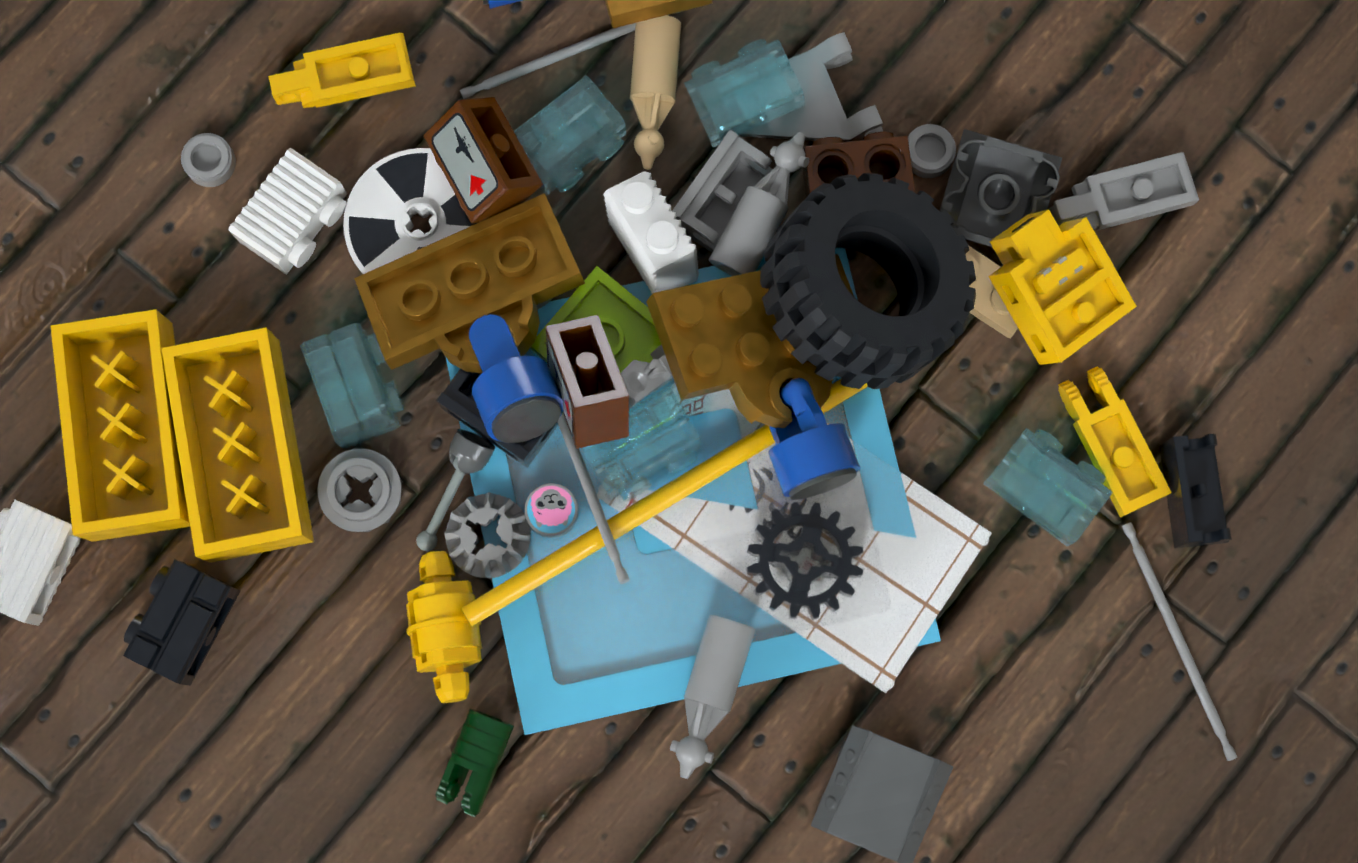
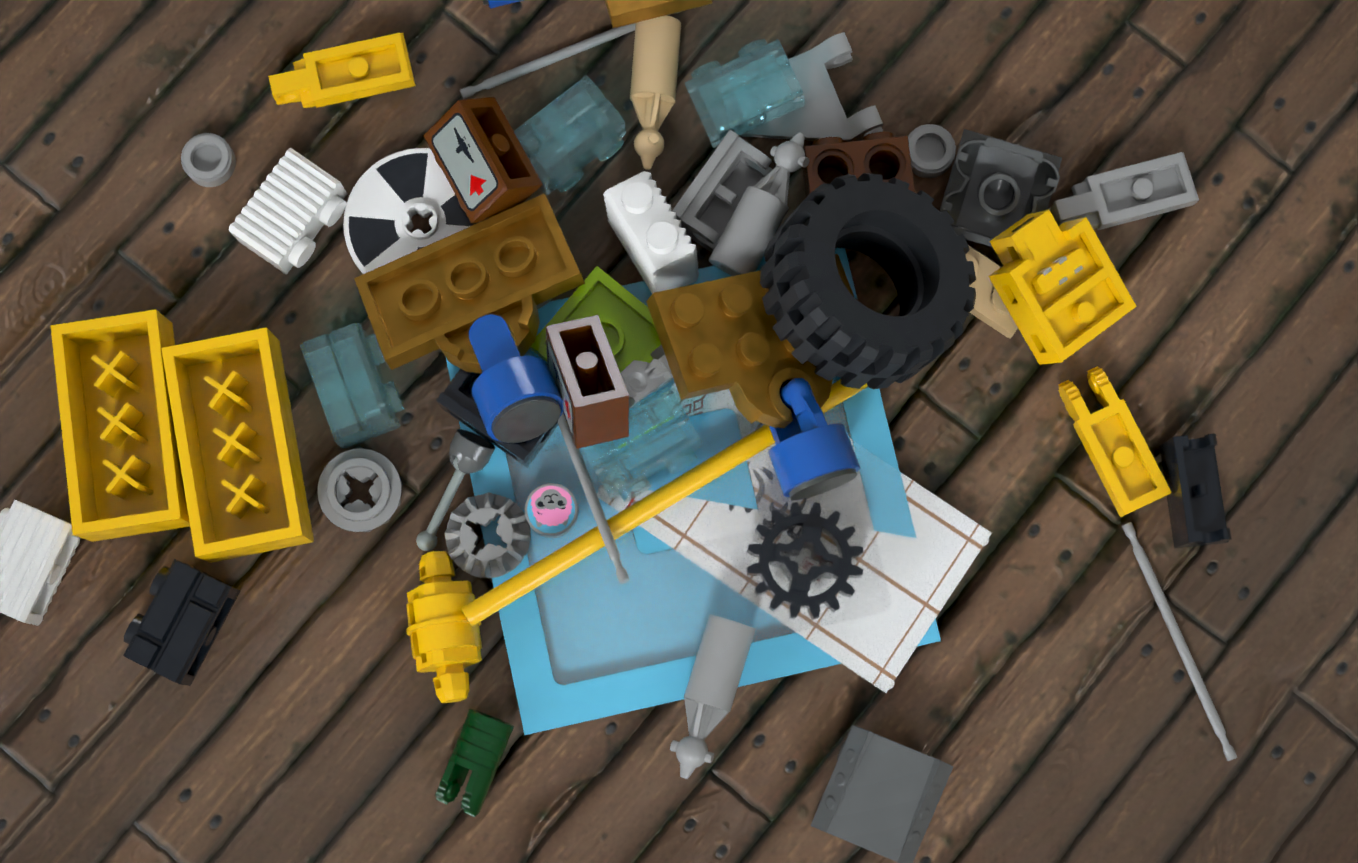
clear light blue brick [983,428,1112,547] -> none

